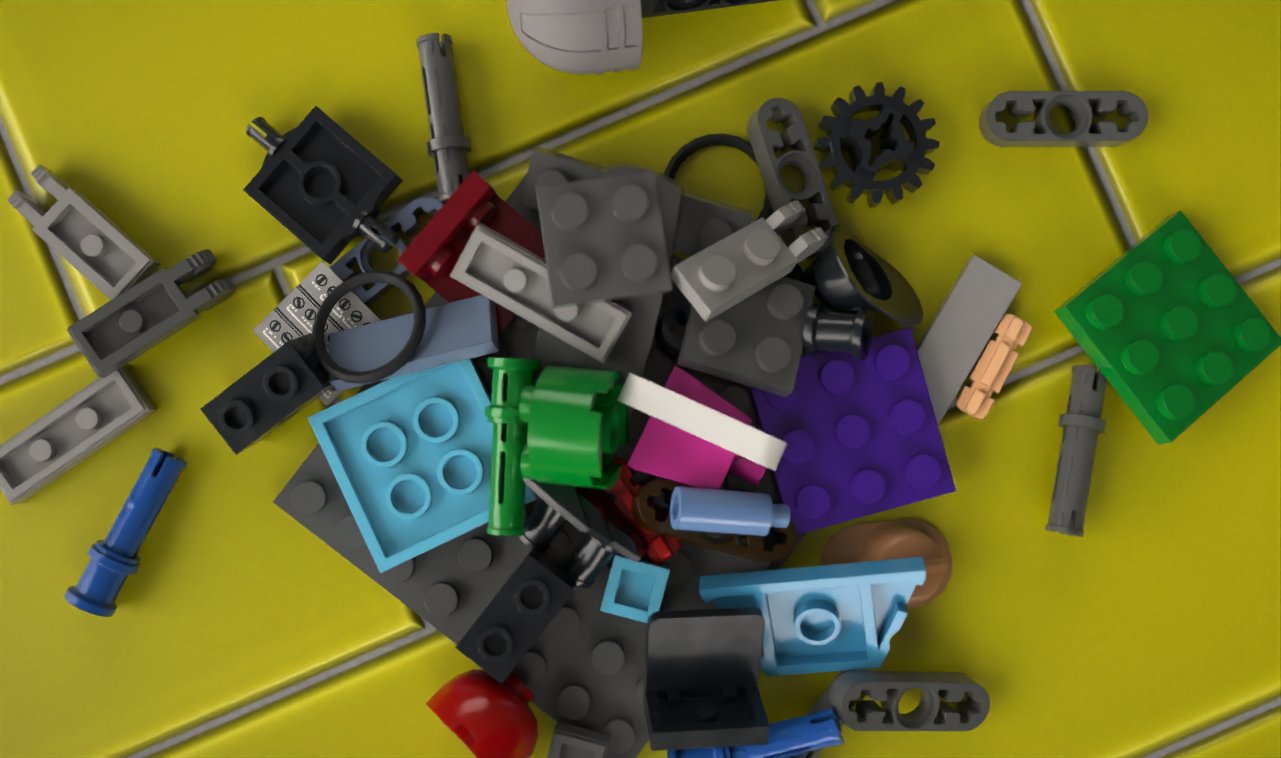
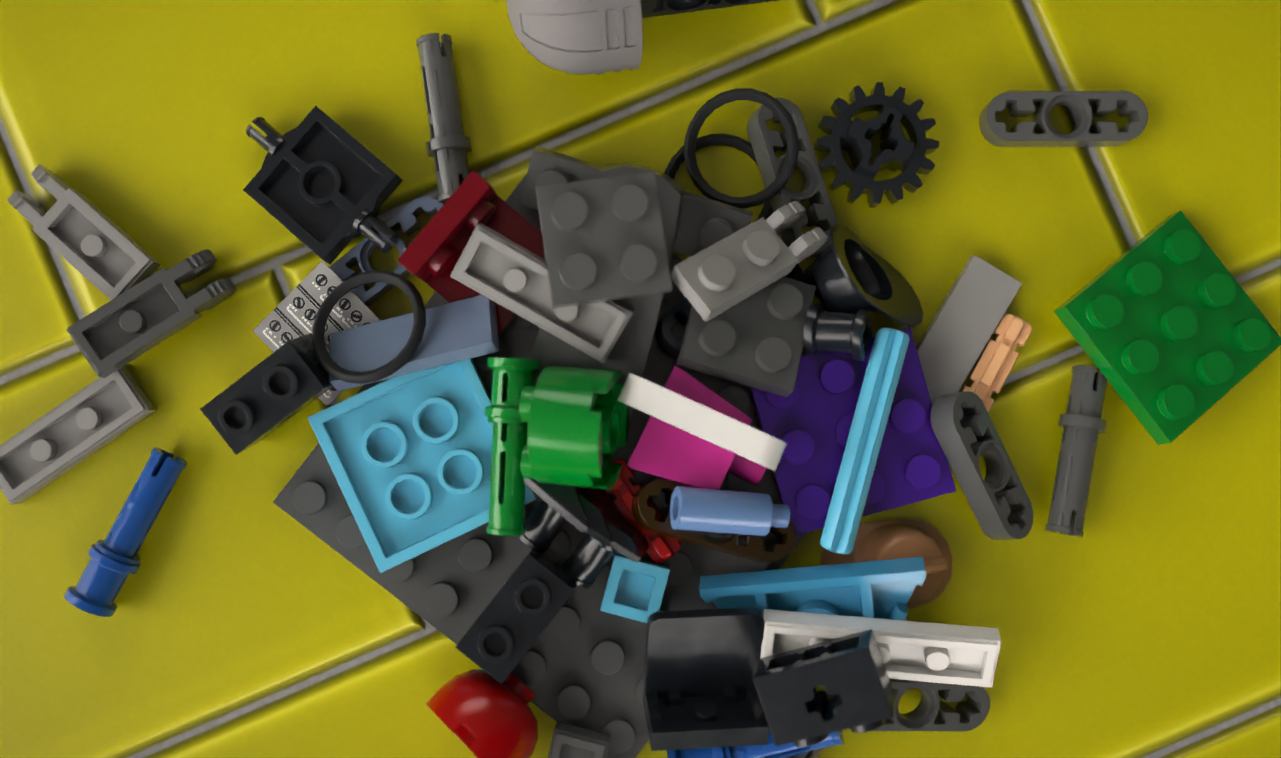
none -> black tyre [684,88,799,209]
none -> black brick [753,629,895,747]
none -> white tile [760,609,1001,688]
none -> medium azure axle [820,328,910,554]
none -> dark grey beam [931,391,1033,540]

